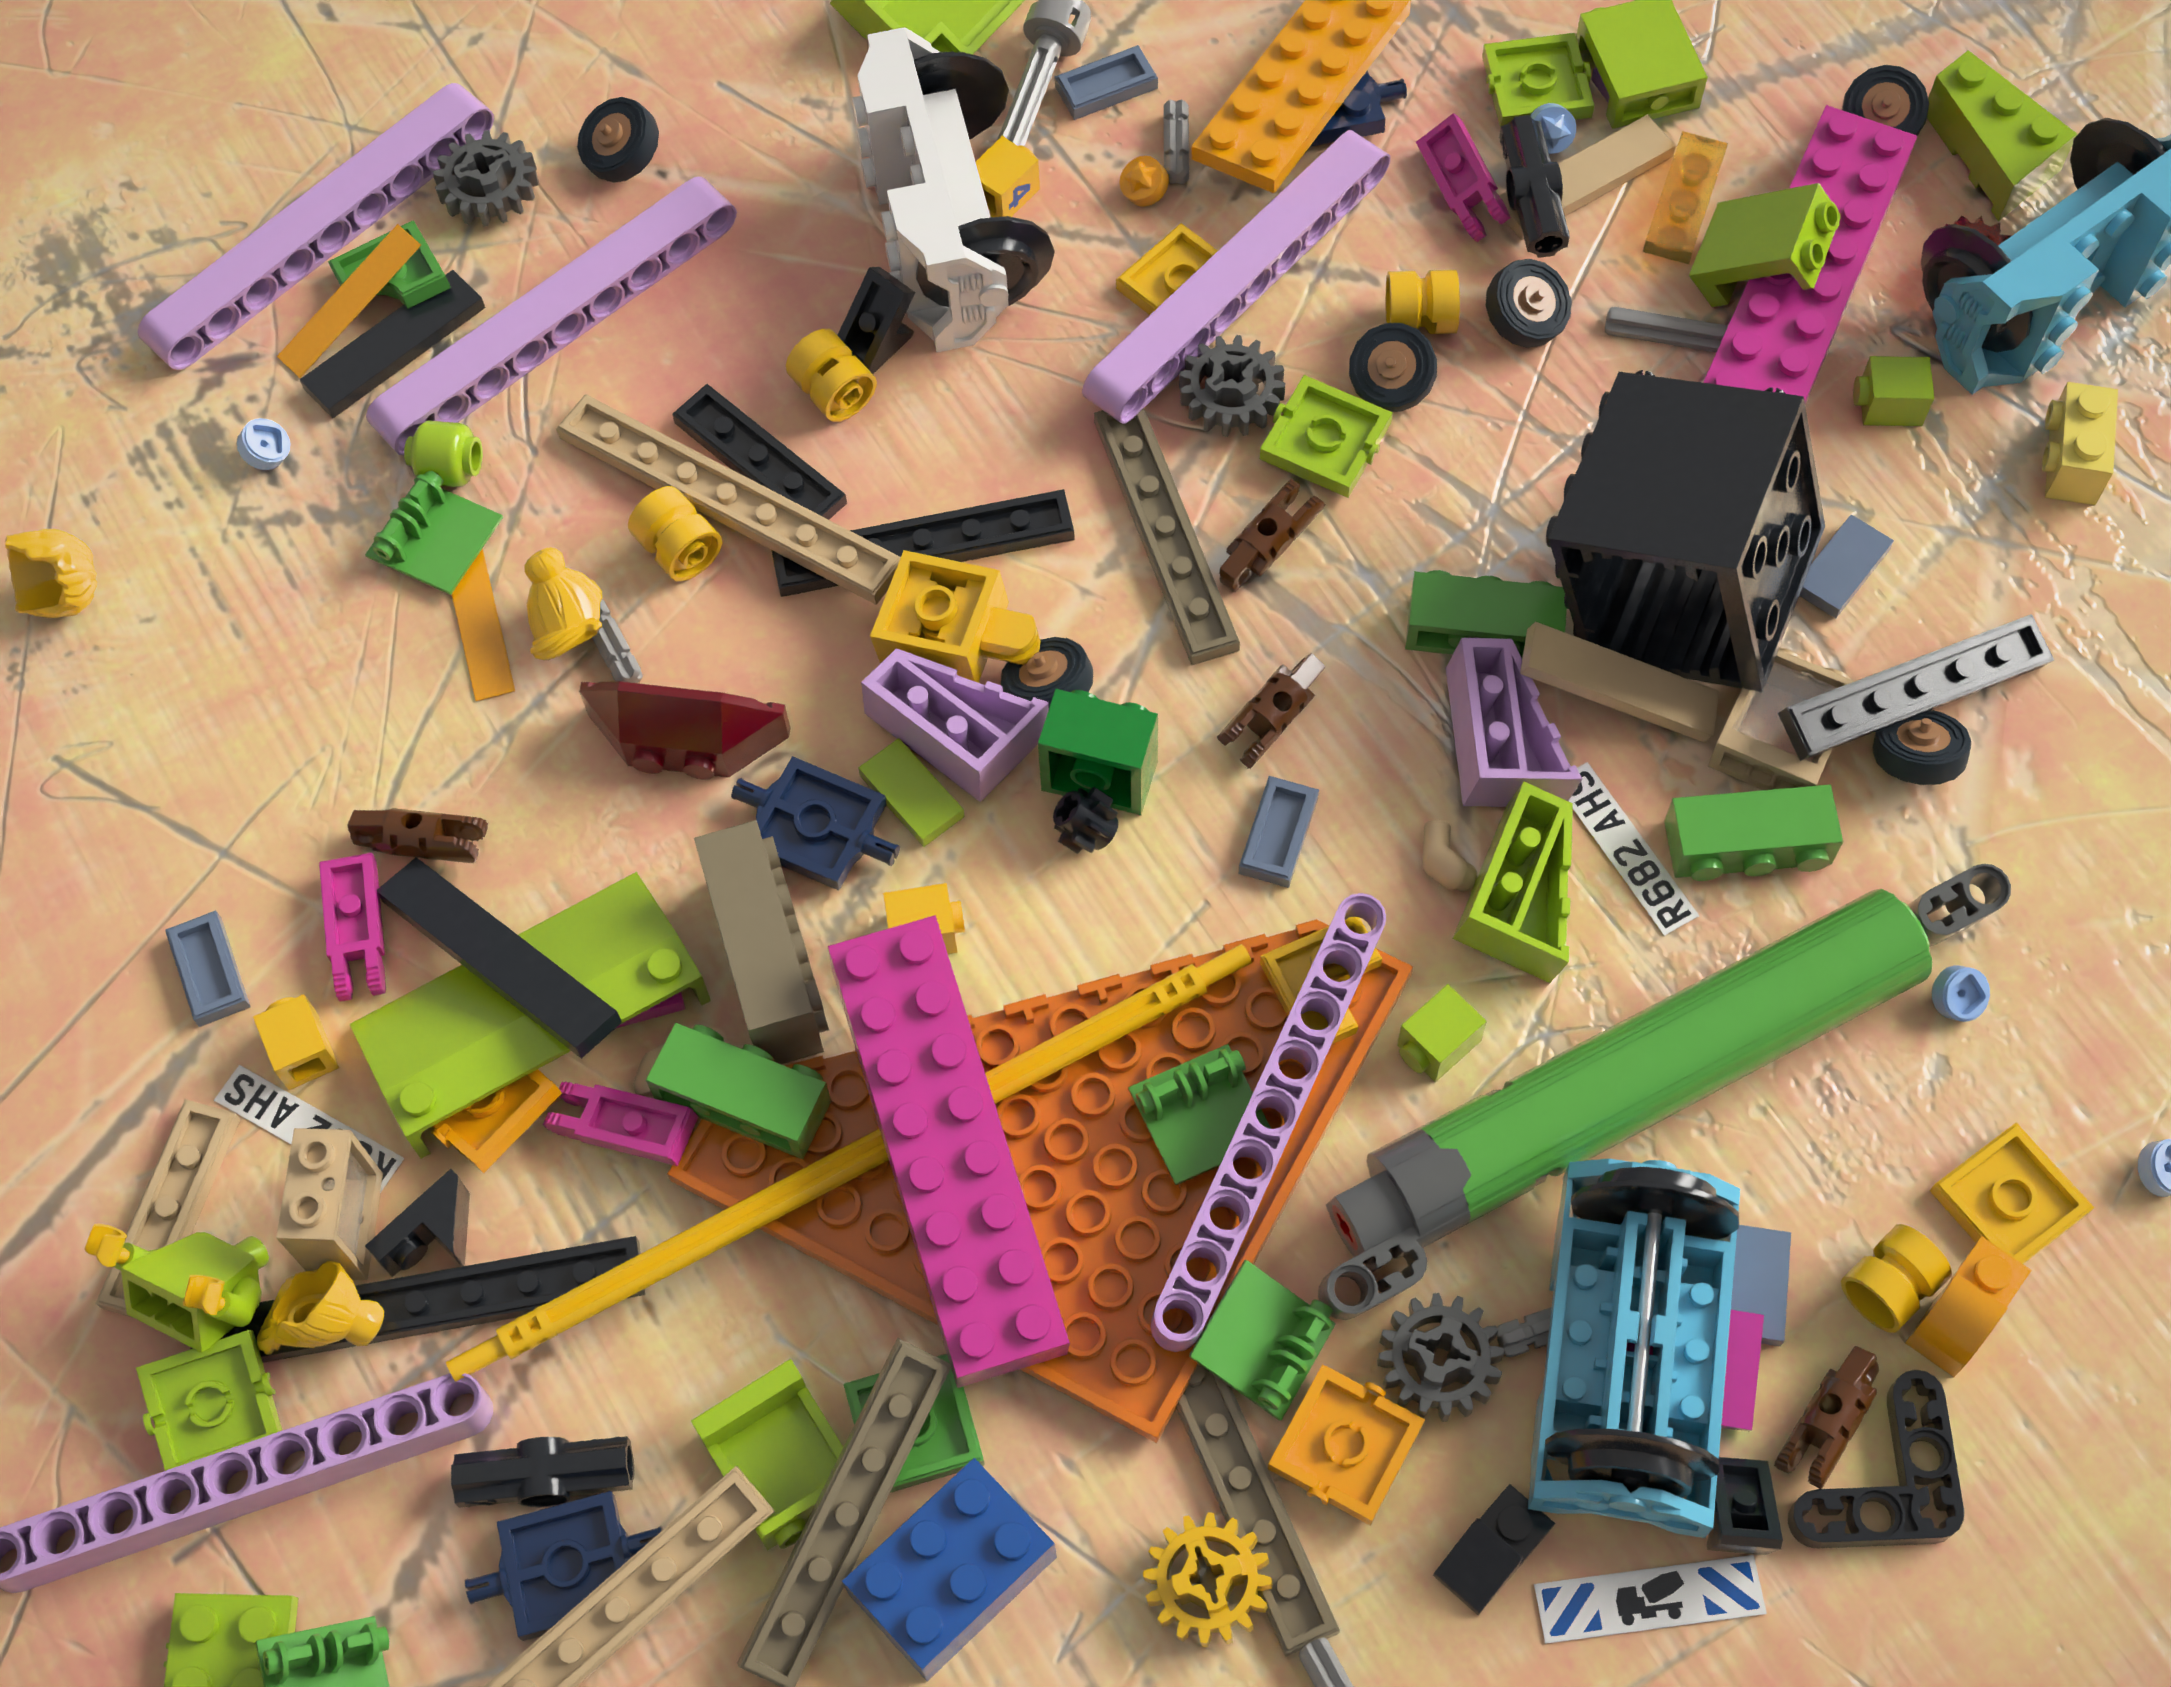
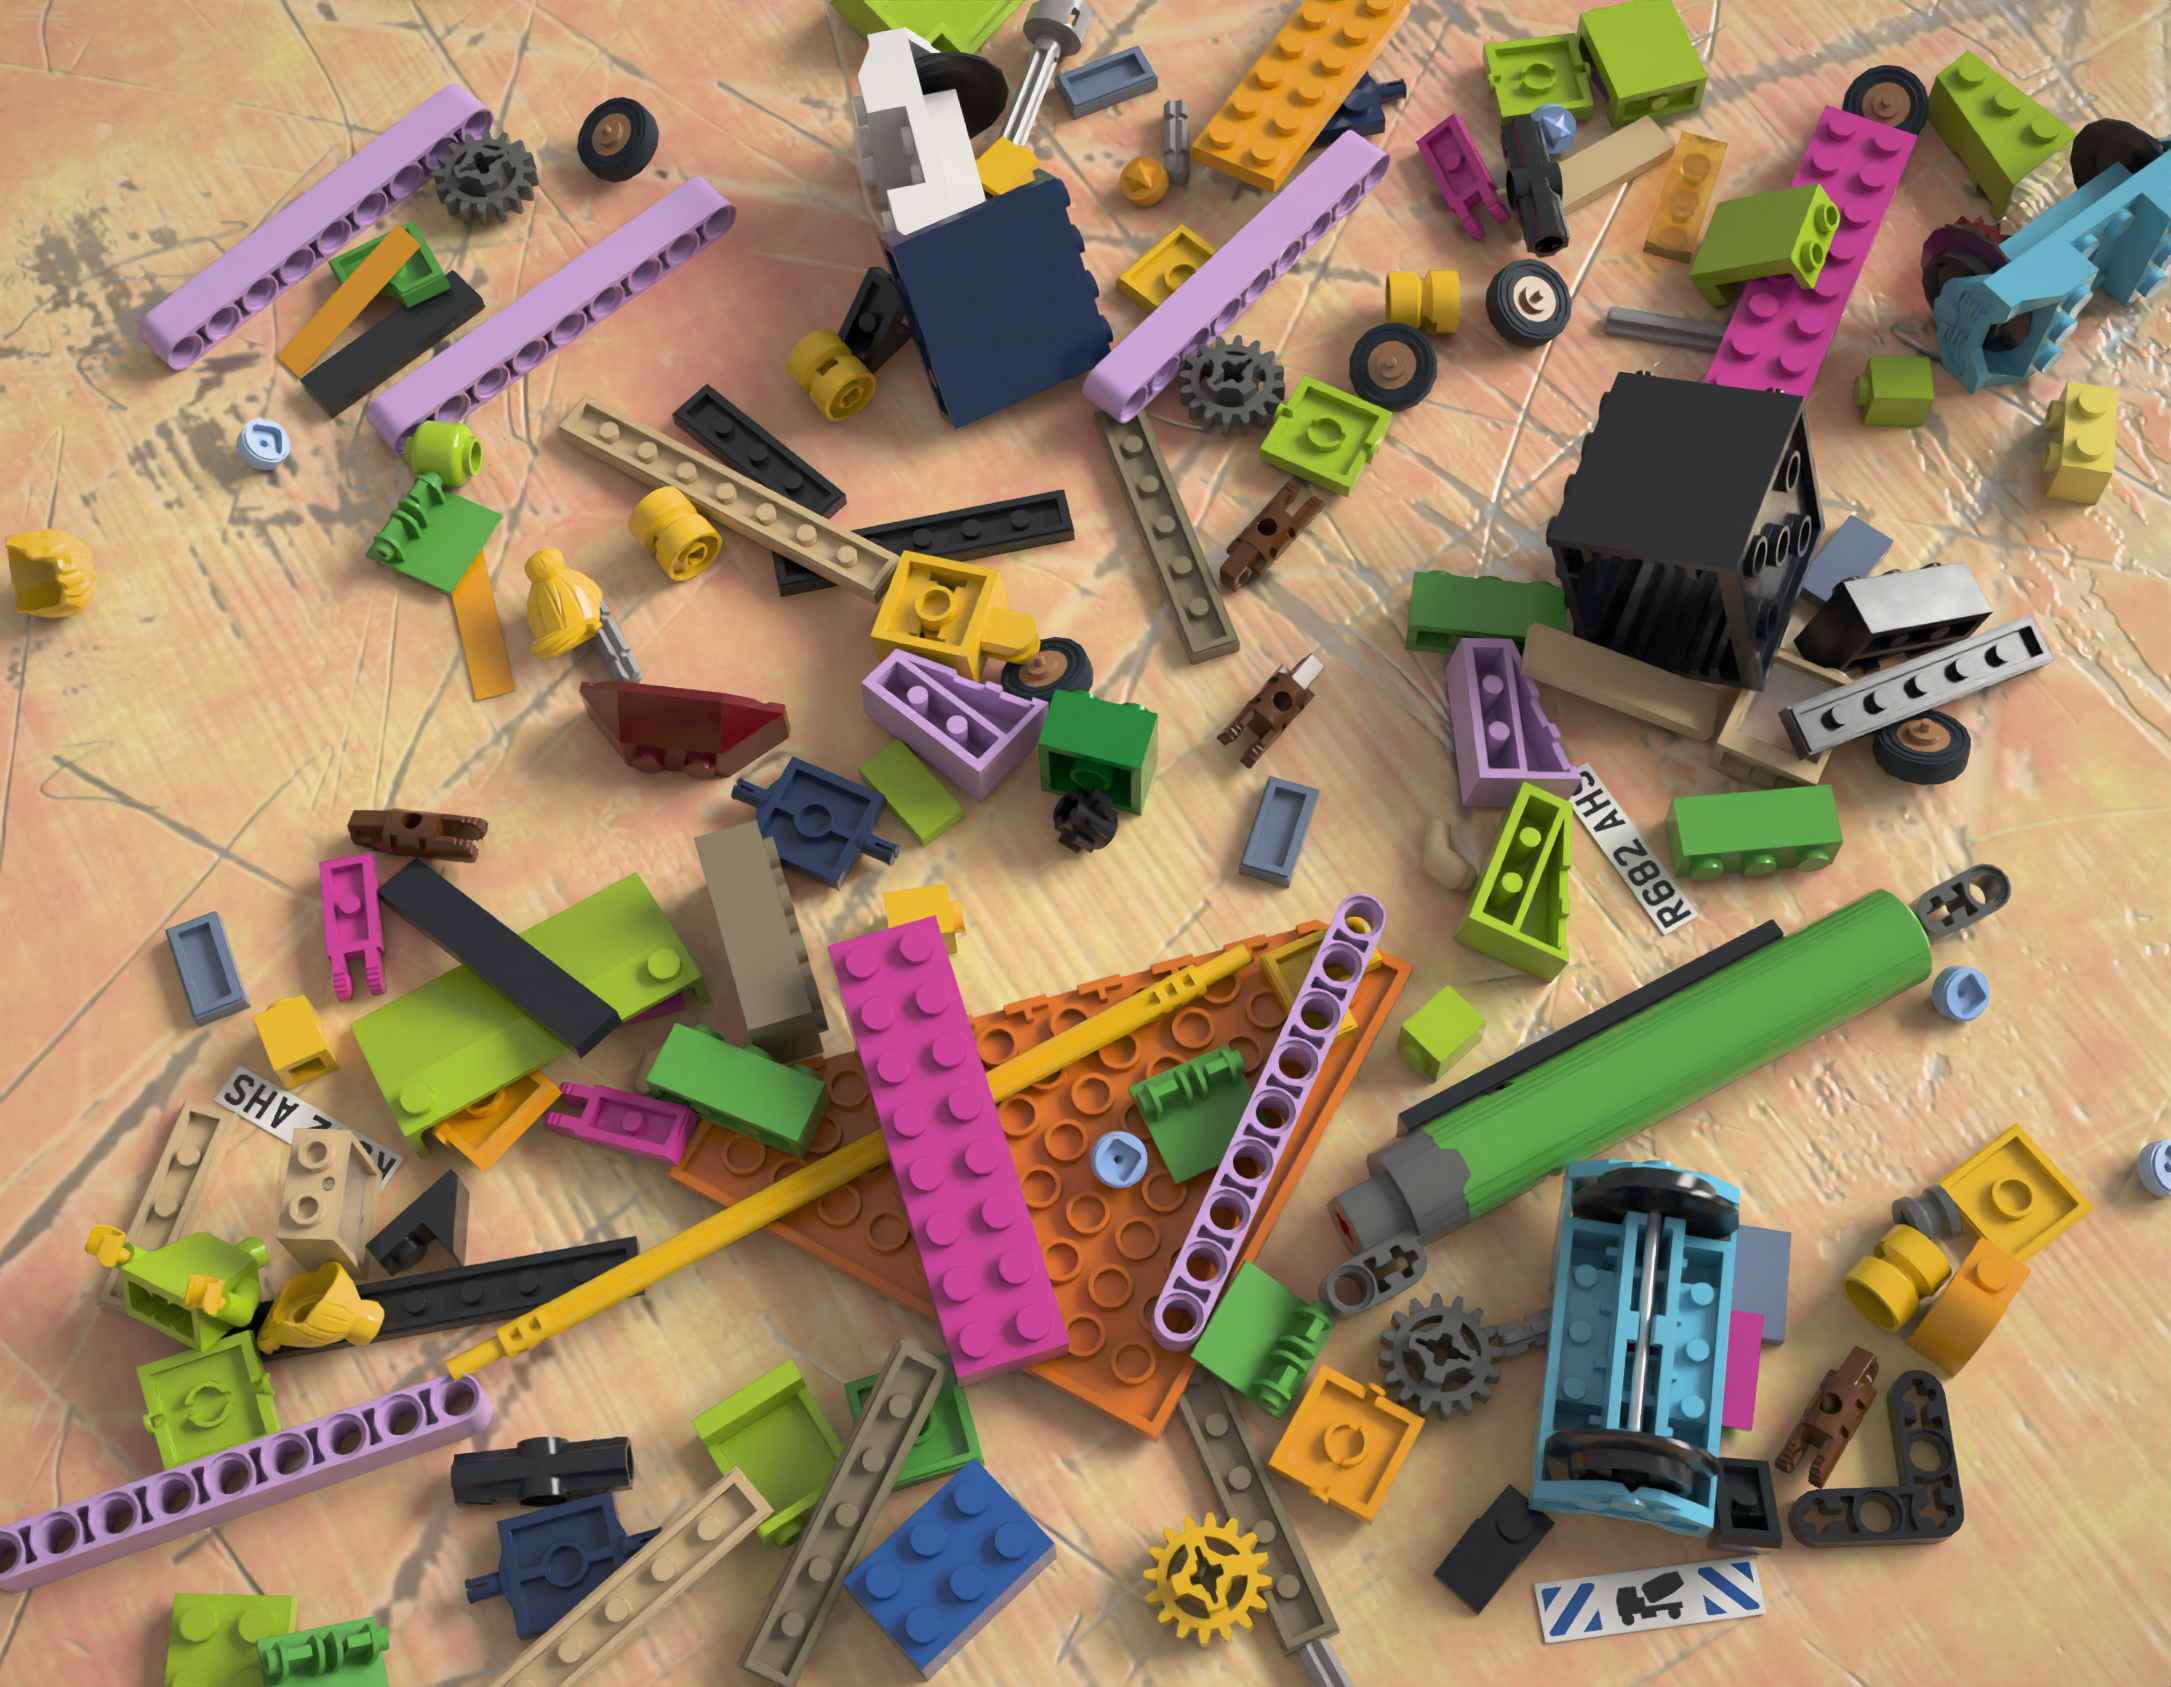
none -> dark blue panel [877,168,1113,429]
none -> light blue tile [1089,1131,1147,1188]
none -> black tile [1396,919,1784,1138]
none -> black wedge [1793,561,1994,676]
none -> dark grey wheel [1892,1185,1962,1241]

